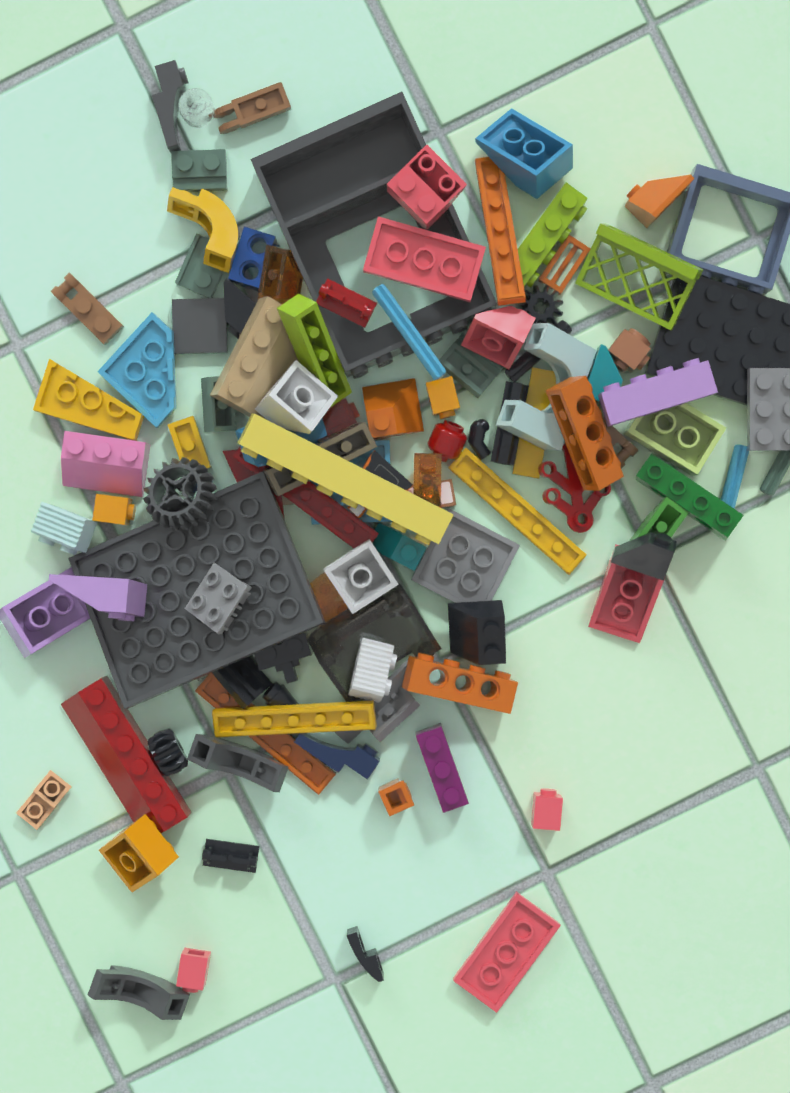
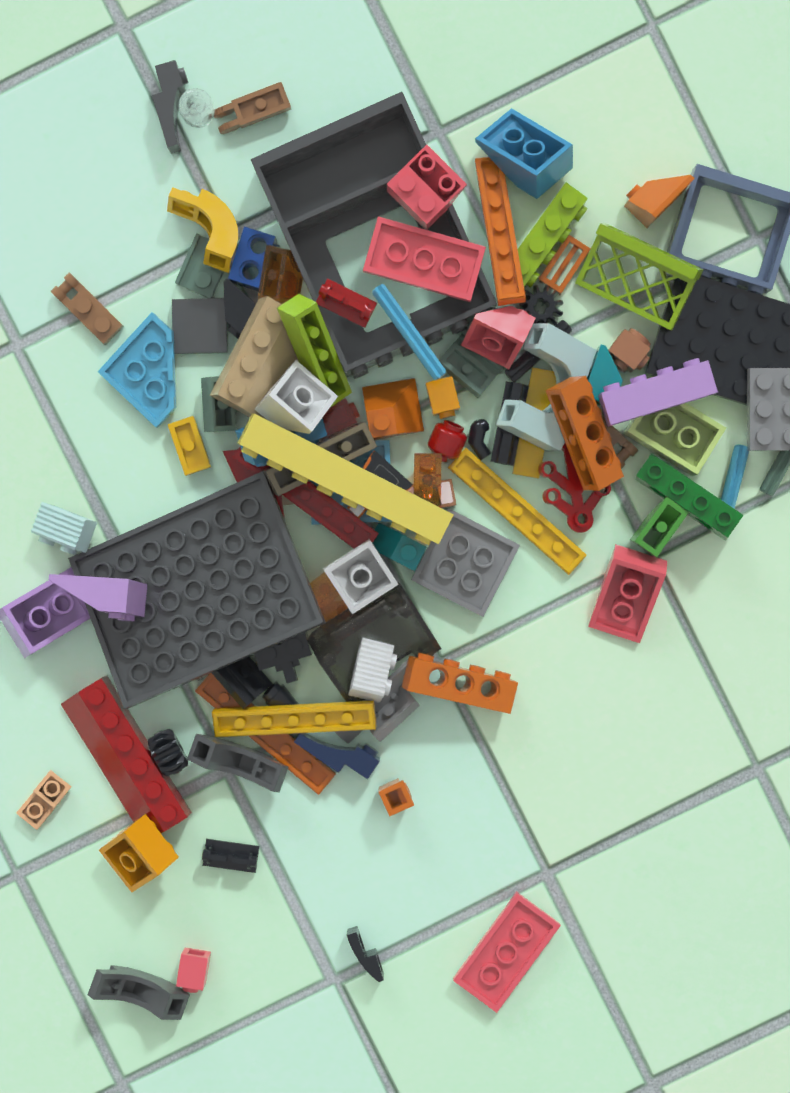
yellow wing [33,359,144,441] -> none
bright pink slope [61,431,151,497] -> none
light orange brick [92,494,136,525] -> none
dark grey gear [143,457,217,531] -> none
sand green plate [171,149,228,192] -> none
light grey hinge [184,562,252,634] -> none
magenta brick [415,723,469,813] -> none
black slope [448,600,506,665] -> none
coral brick [531,788,563,831] -> none
black slope [611,532,677,581] -> none

